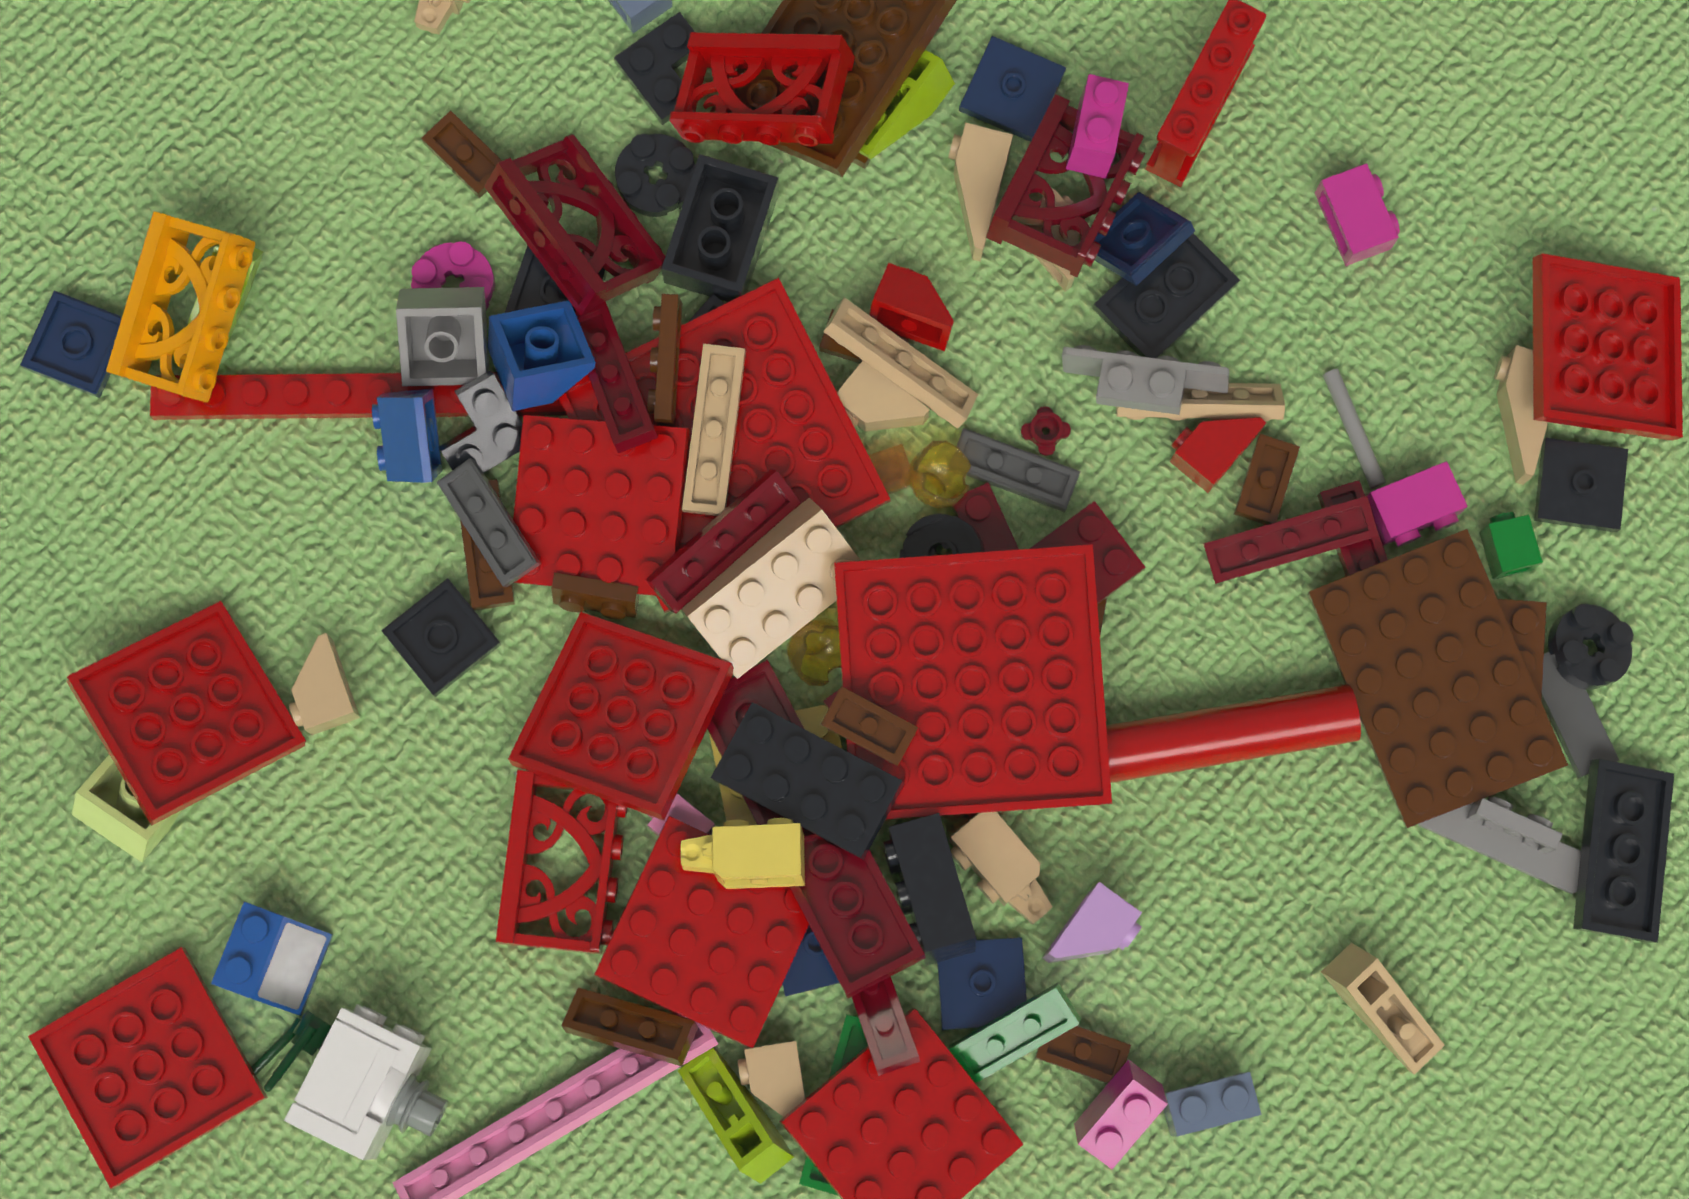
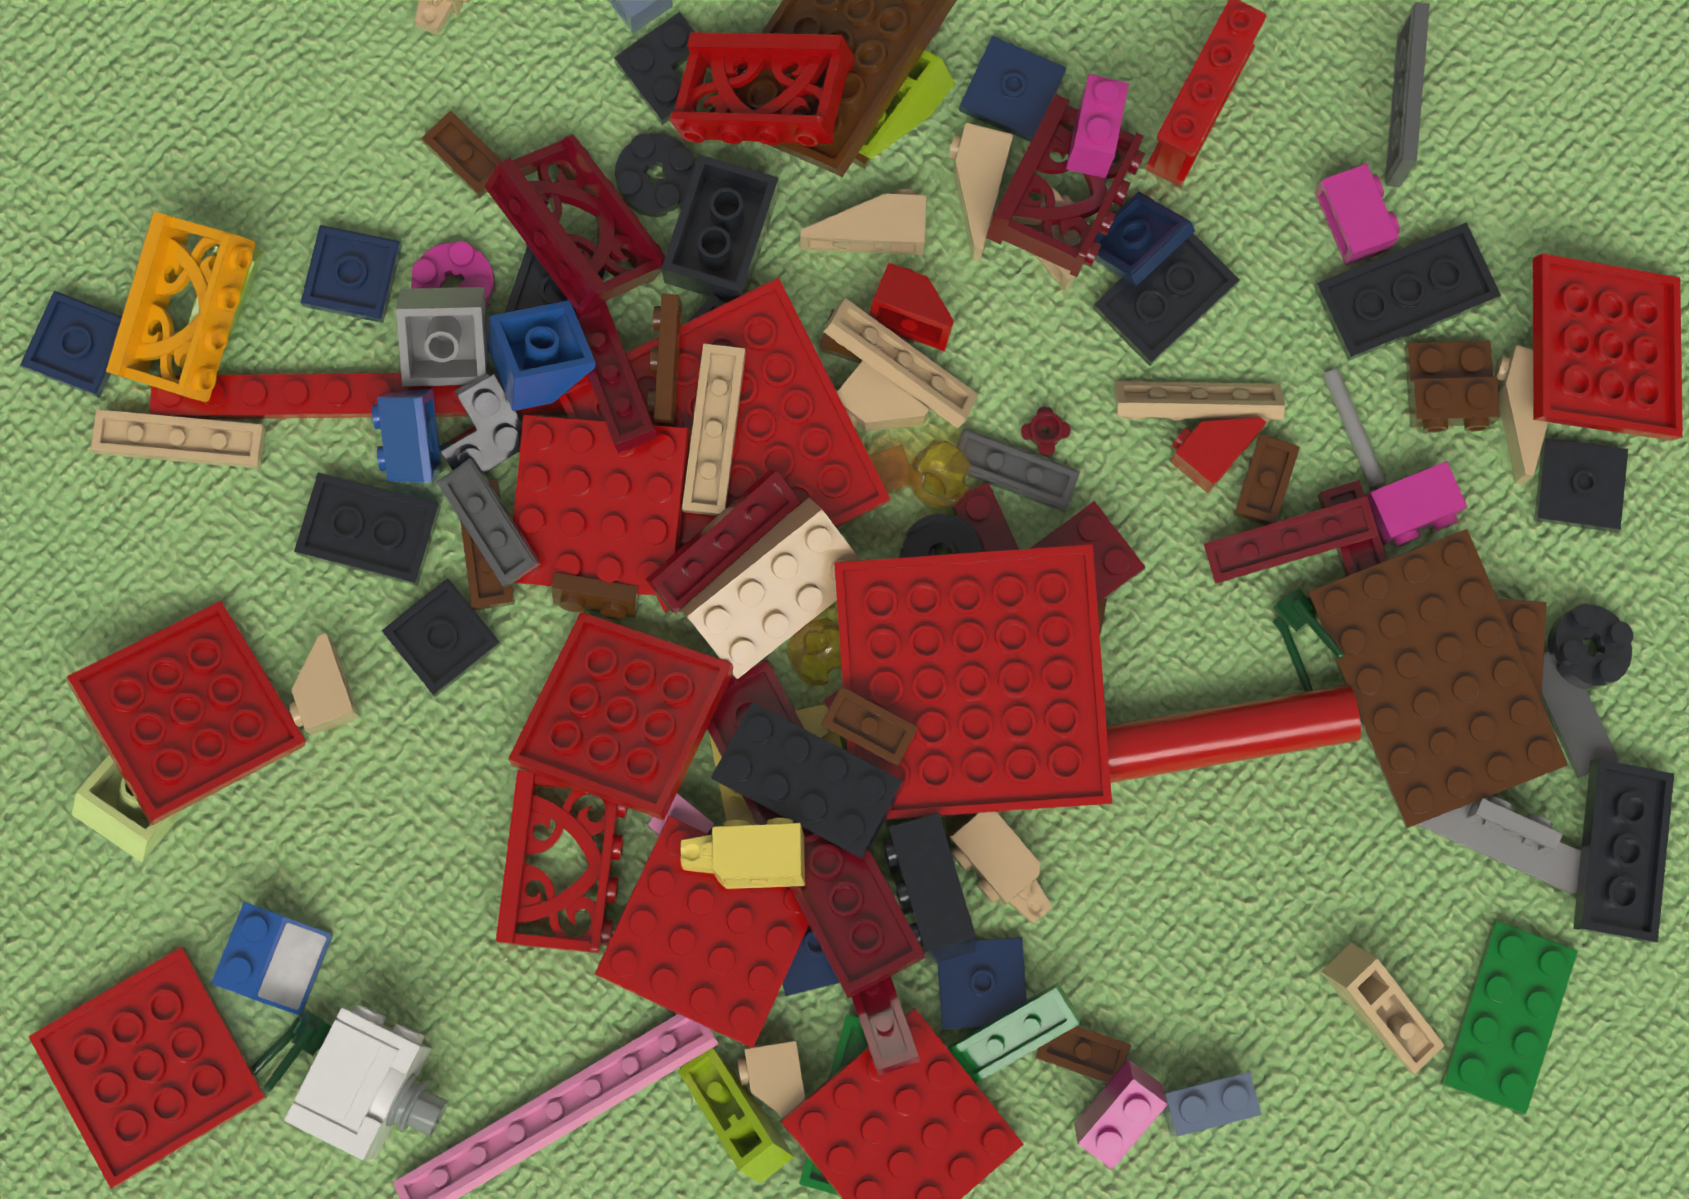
reddish brown plate [561,987,698,1067] -> none
lavender slope [1042,882,1142,963] -> none
light grey bracket [1062,345,1229,415] -> none
green brick [1479,511,1543,580] -> none
none -> tan plate [90,409,265,469]
none -> black plate [294,472,441,586]
none -> dark blue plate [300,225,402,323]
none -> tan slope [800,189,926,255]
none -> dark green plant [1273,588,1345,692]
none -> black plate [1314,222,1501,361]
none -> dark grey tile [1385,2,1430,188]
none -> reddish brown plate [1405,341,1500,433]
none -> green plate [1440,921,1578,1115]

